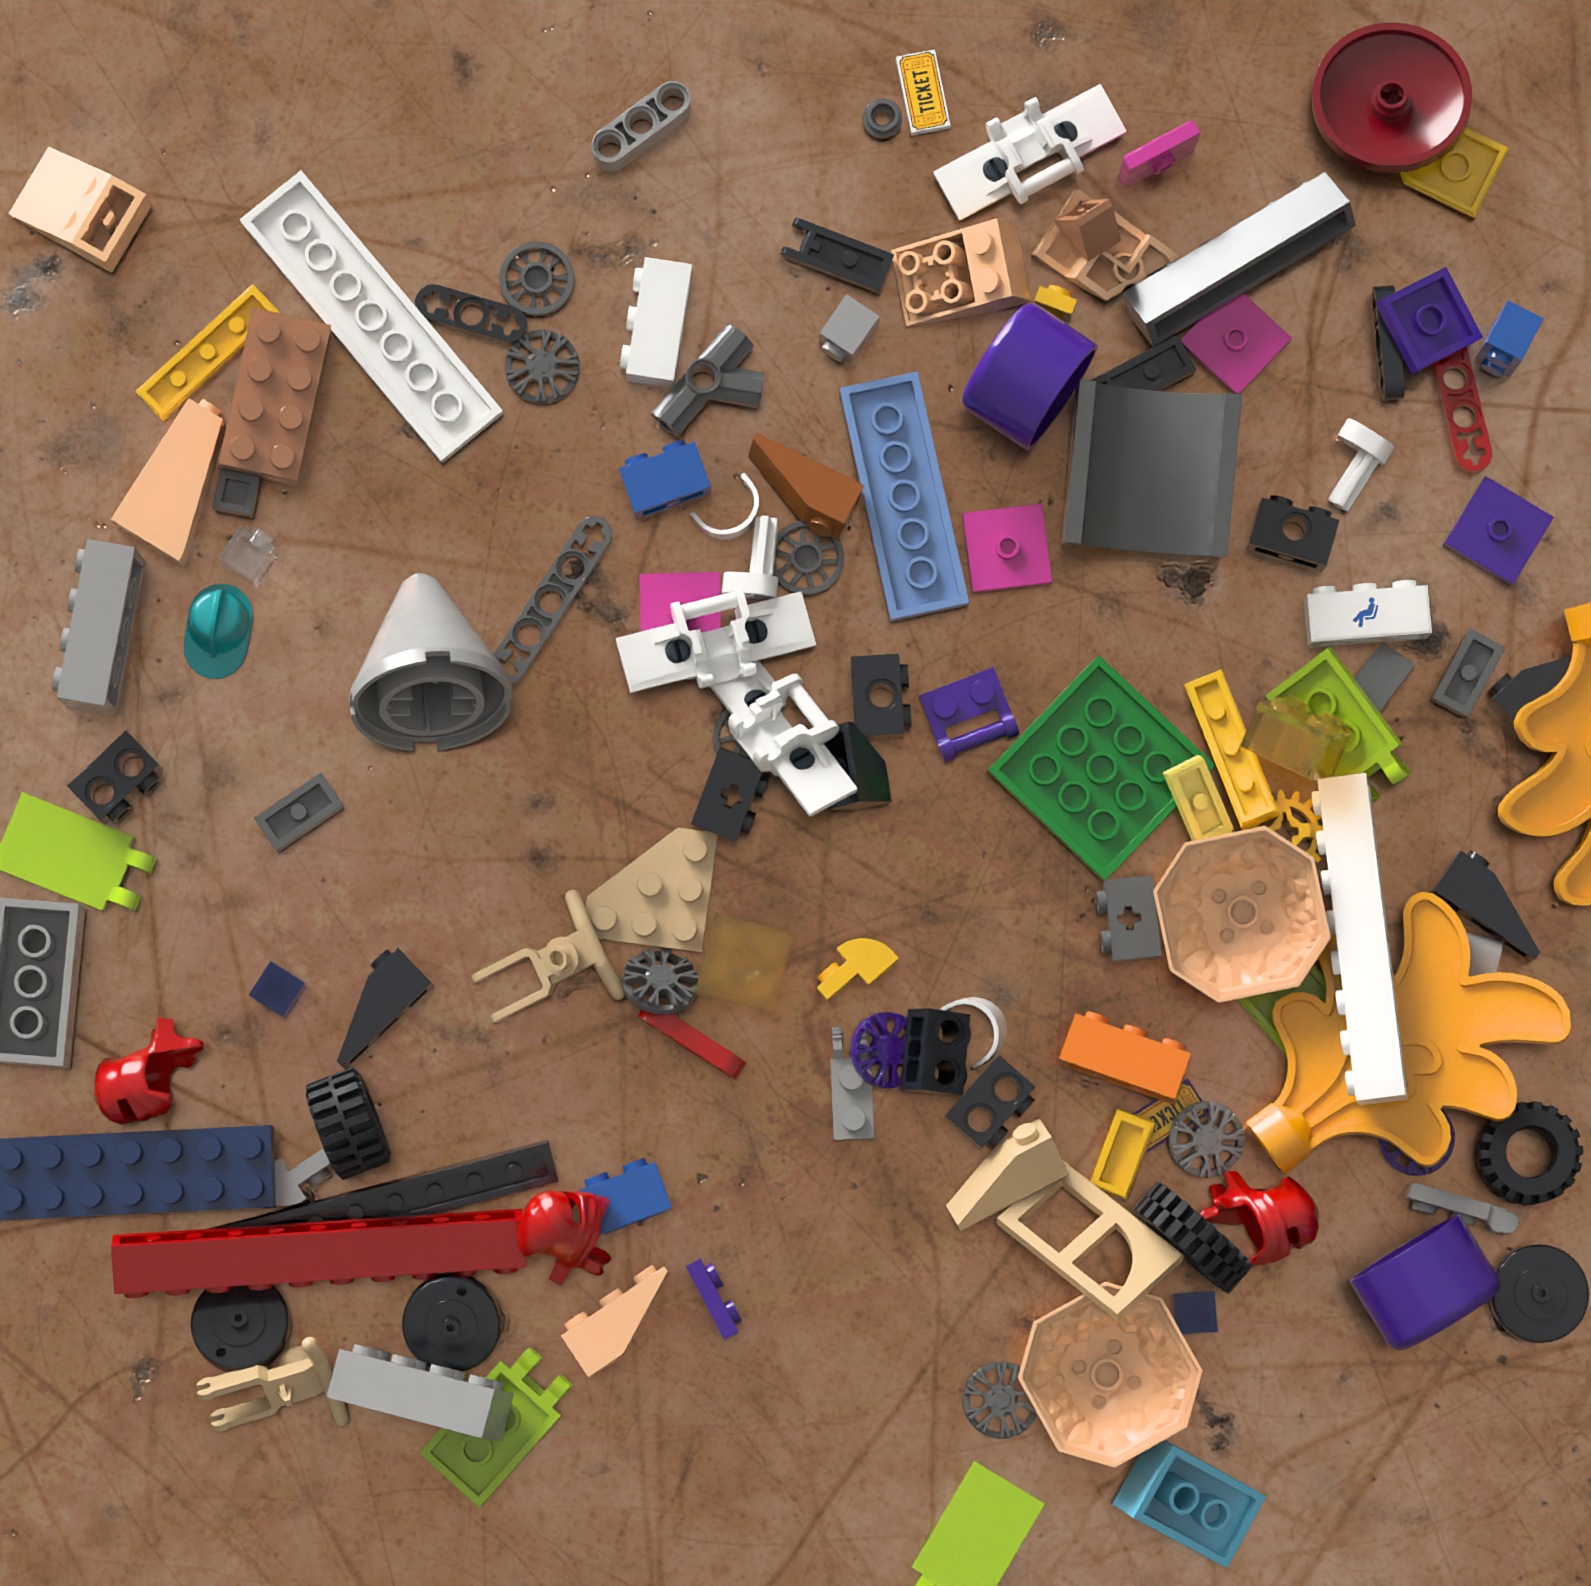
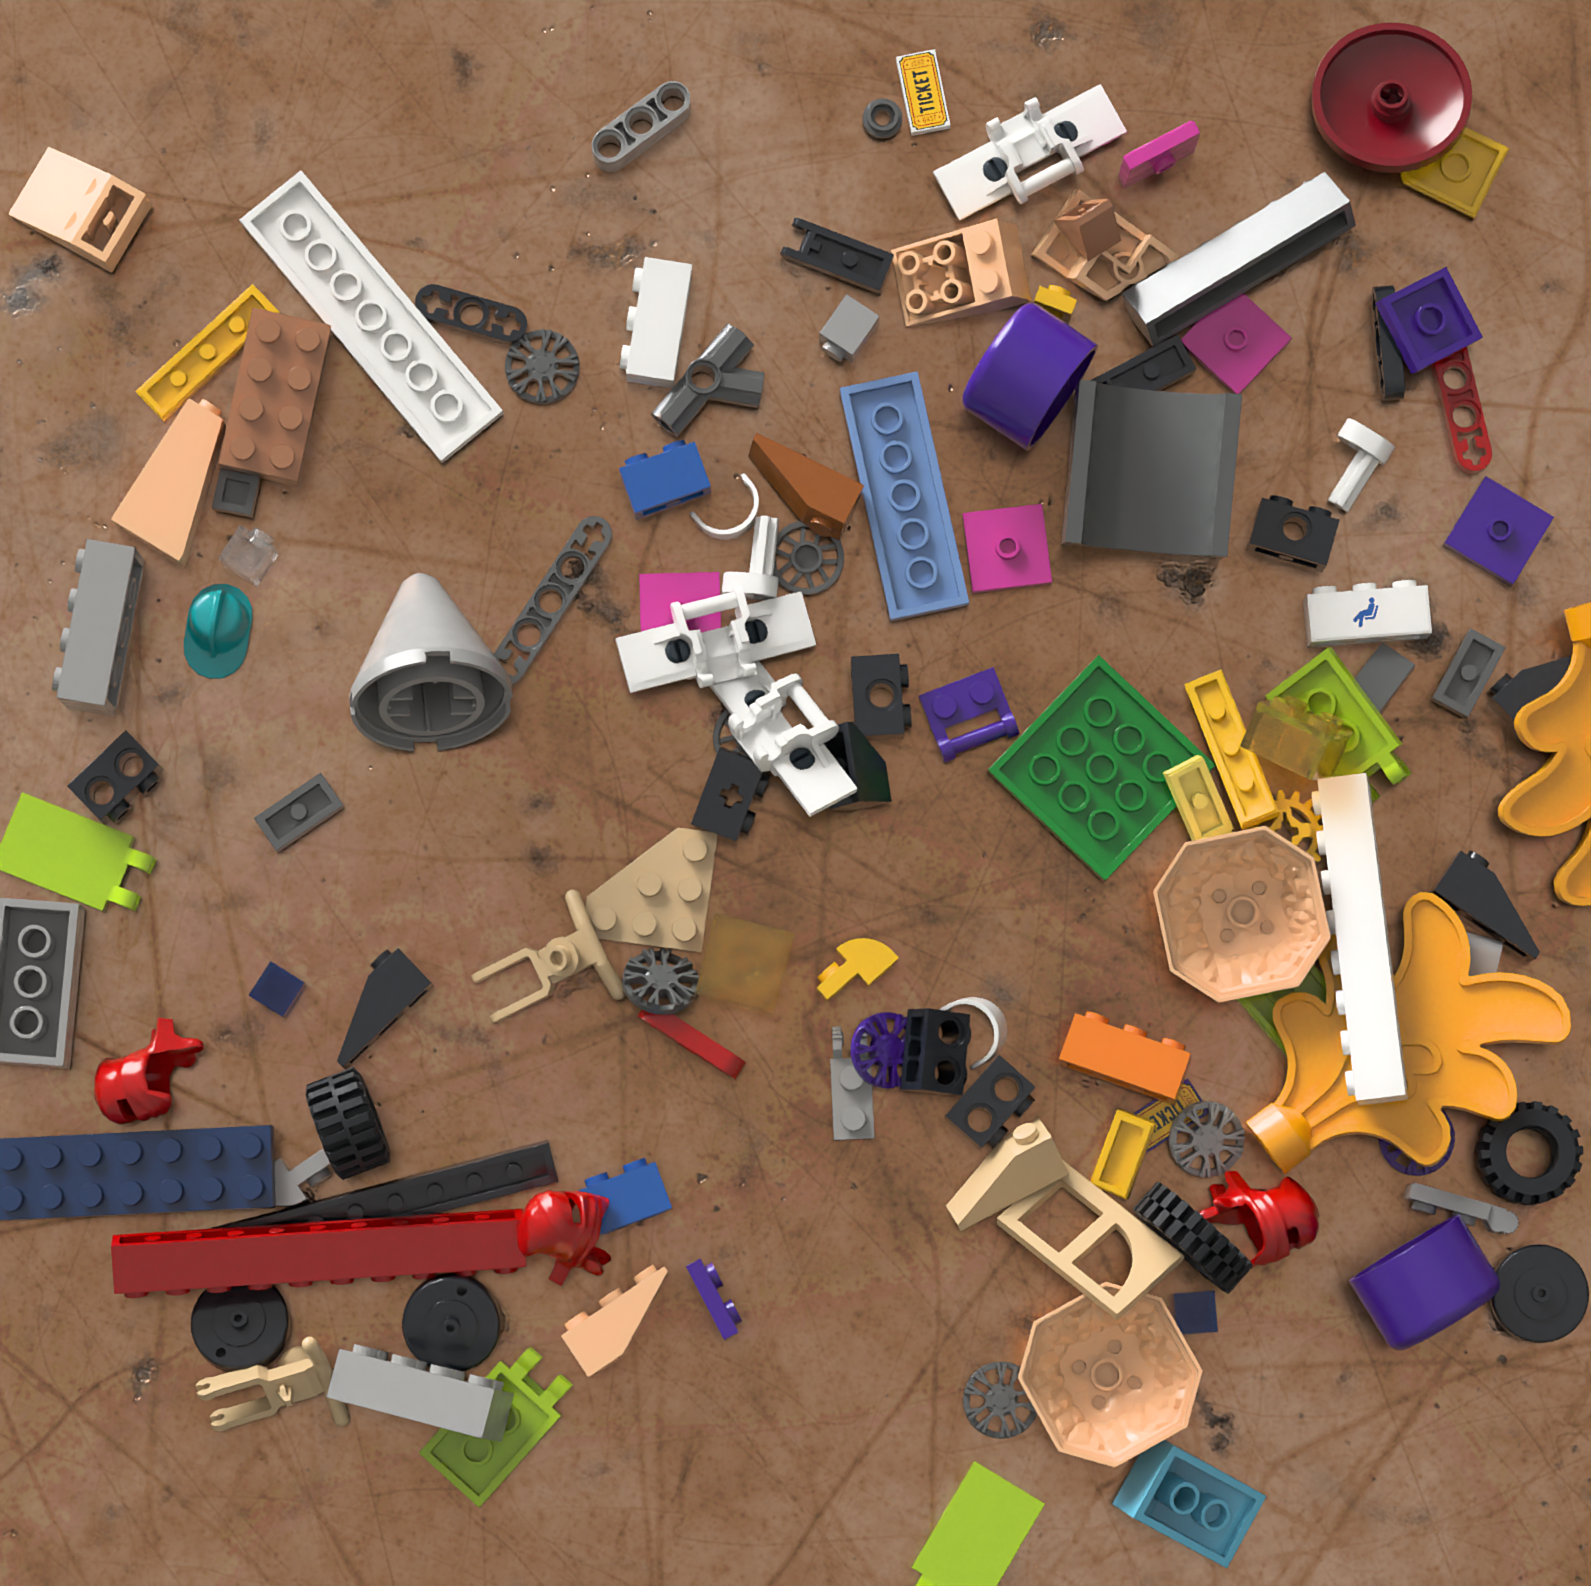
dark grey wheel [499,242,574,317] -> none
dark grey brick [1096,875,1162,964] -> none
blue brick [1475,300,1544,377] -> none

